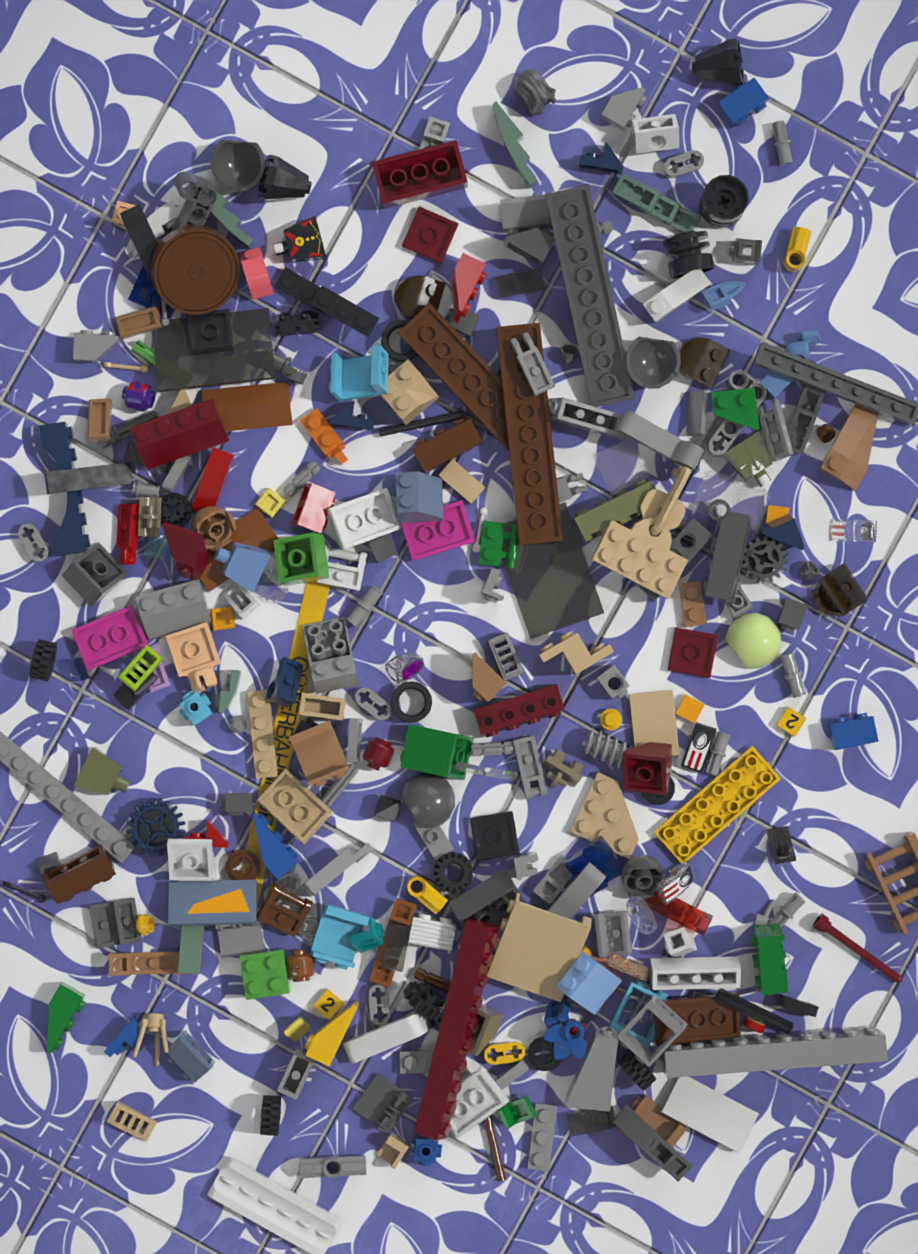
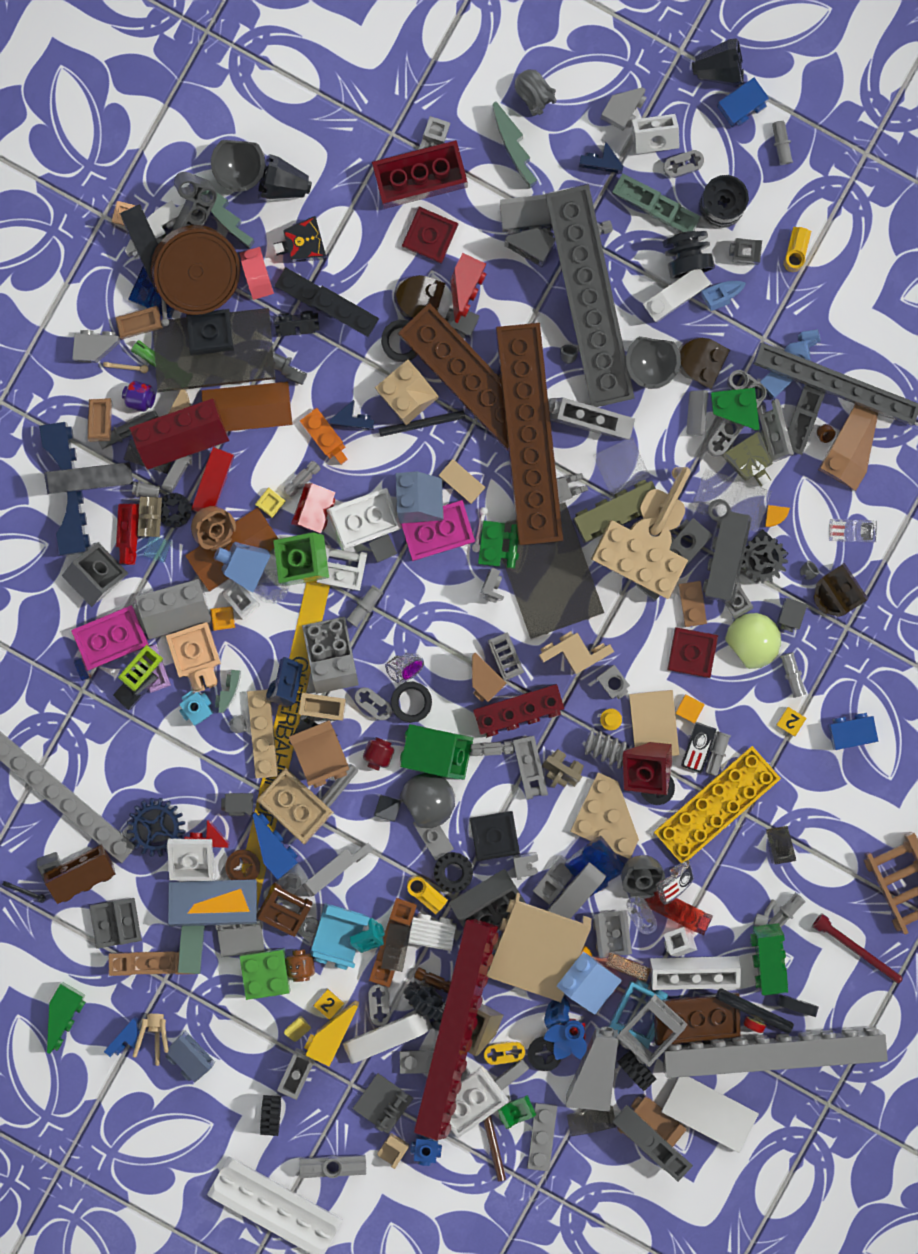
light grey beam [18,524,50,562] -> none
black tyre [29,639,57,681] -> none
olive torso [74,747,131,795] -> none
tan slope [107,1101,157,1141] -> none
yellow plate [136,914,154,936] -> none
dark red slope [162,522,210,581] -> none
medium azure panel [329,345,389,402] -> none
light grey tile [347,718,363,763] -> none
reddish brown brick [412,418,483,474] -> none
clear tile [456,761,518,781] -> none
clear smoke slope [496,268,545,298] -> none
light grey hinge [510,332,555,396] -> none
light grey beam [616,410,704,470] -> none
dark blue slope [759,514,805,550] -> none

